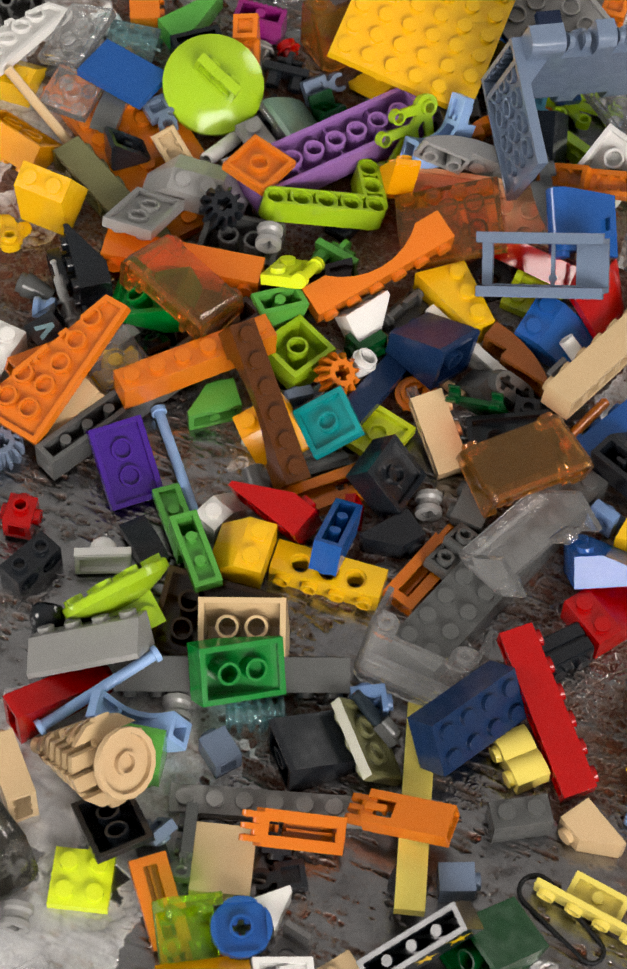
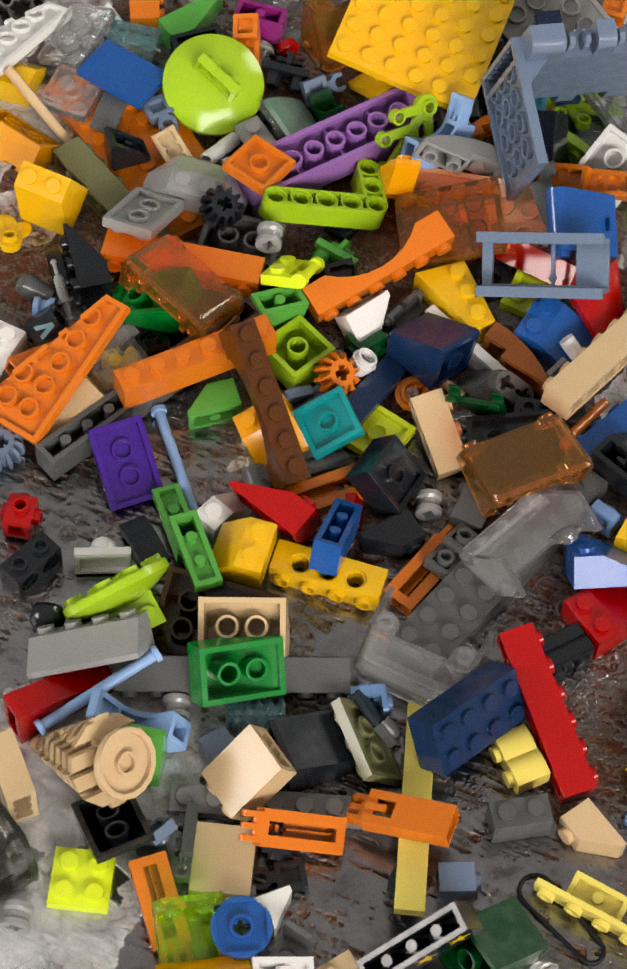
none -> tan brick [201,724,297,822]

